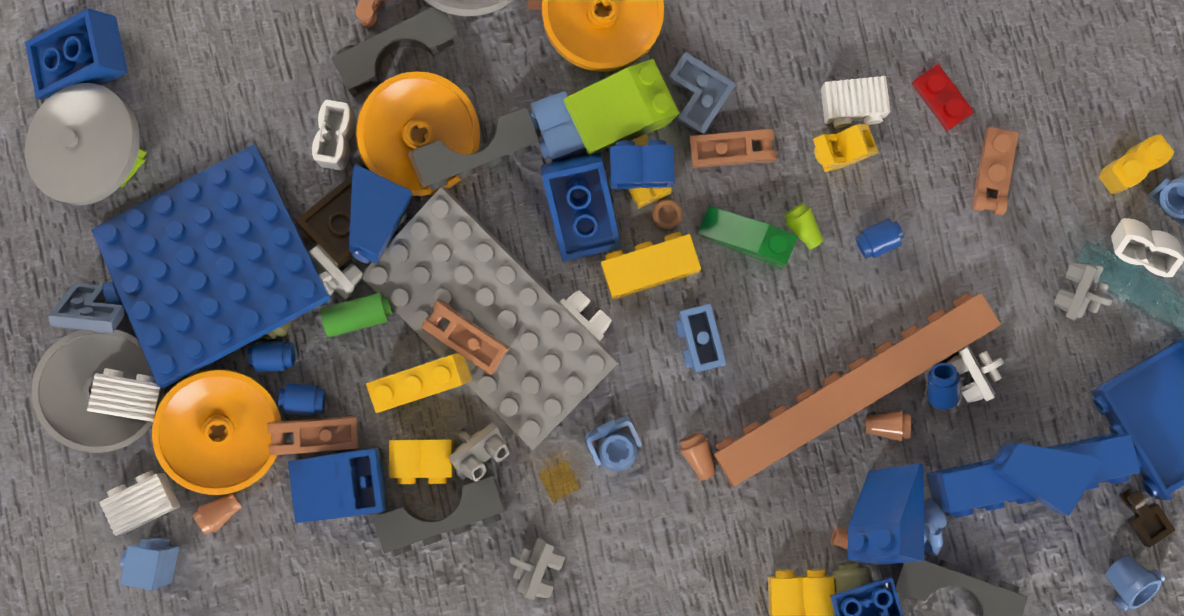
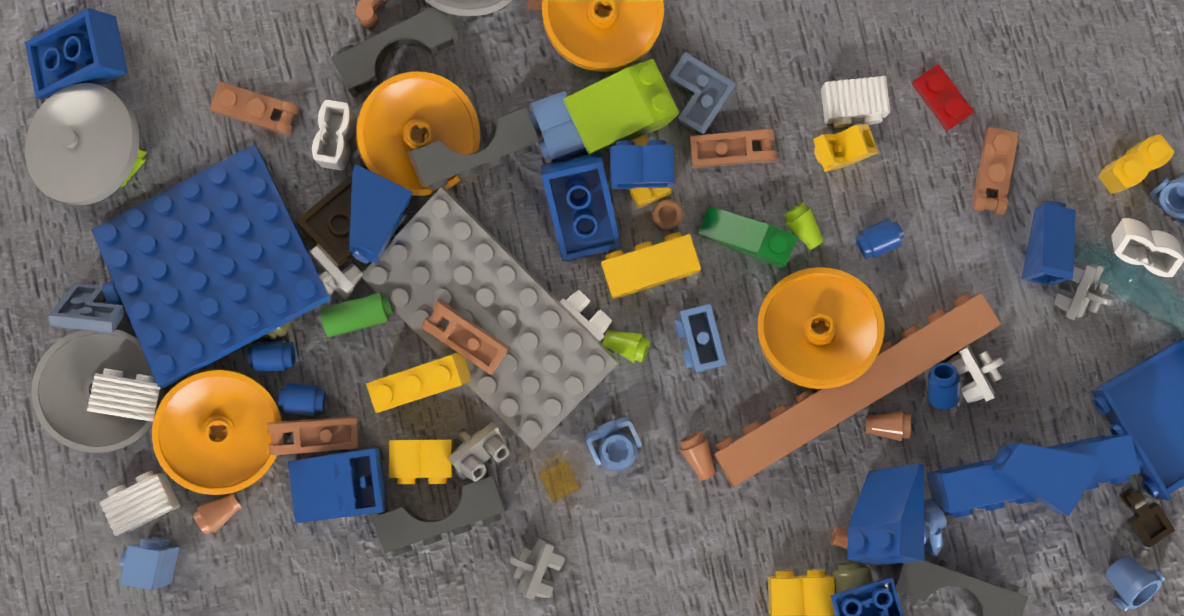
none -> nougat plate [210,81,300,136]
none -> lime cone [603,329,651,363]
none -> light orange dish [758,267,884,389]
none -> blue slope [1021,201,1076,286]

